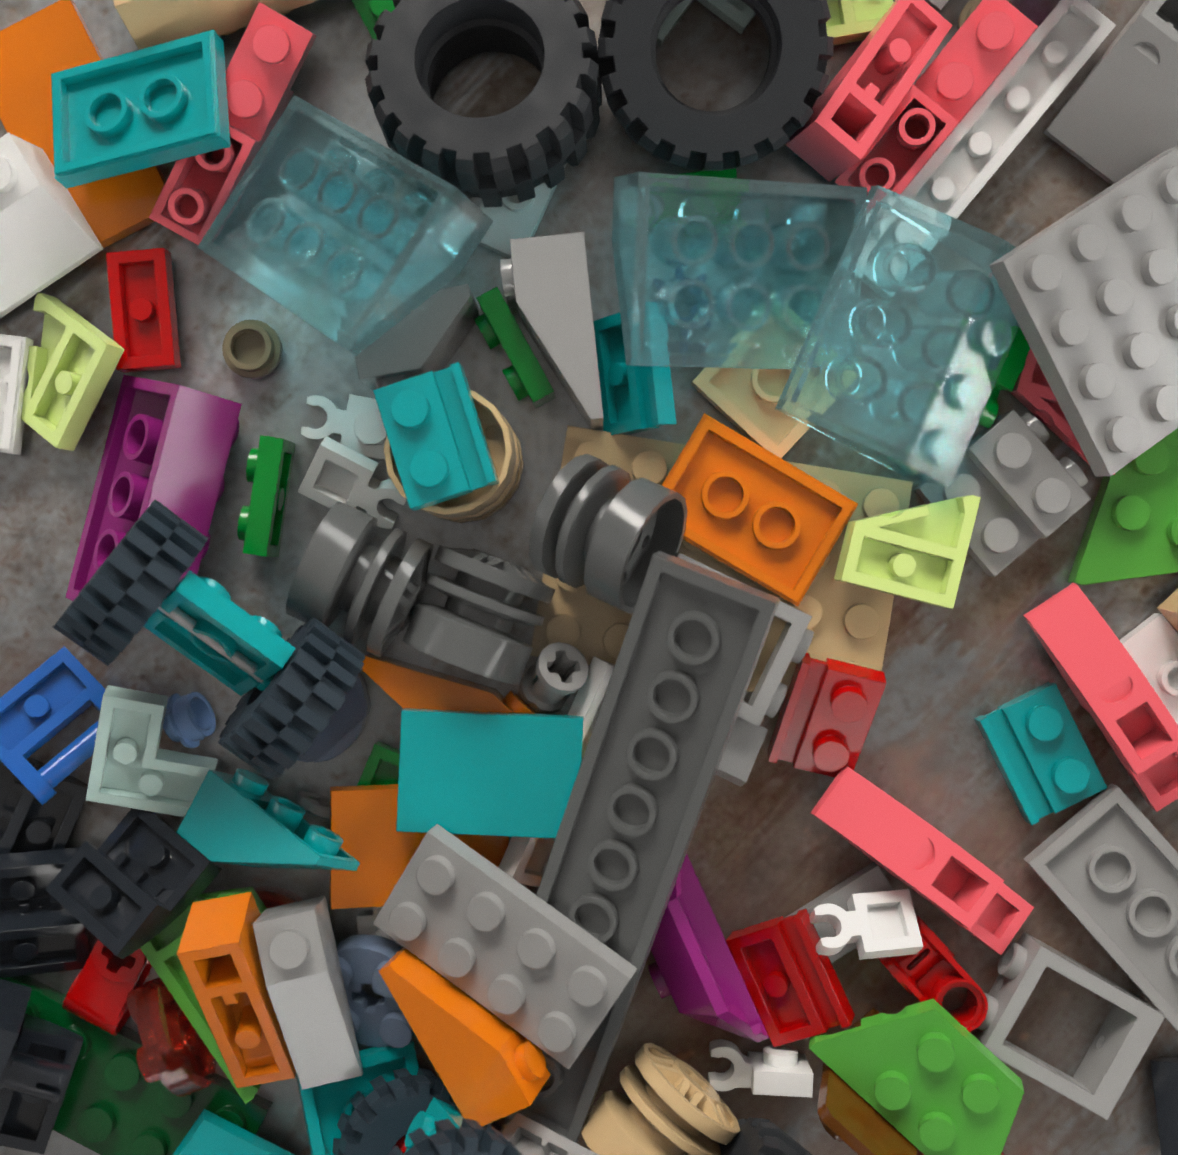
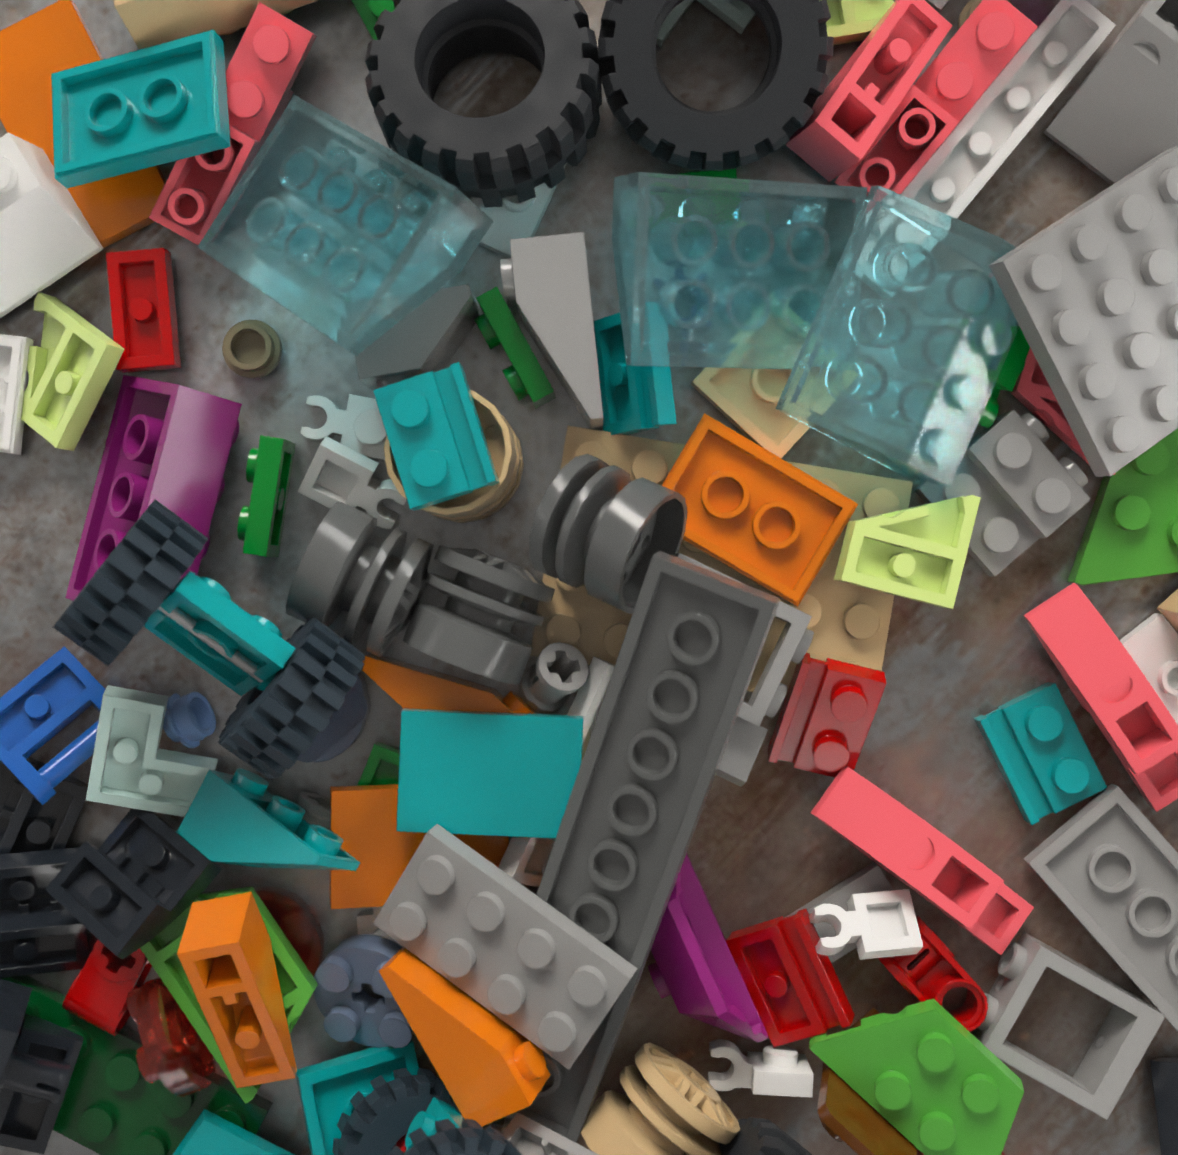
light grey slope [253,895,363,1090] -> none

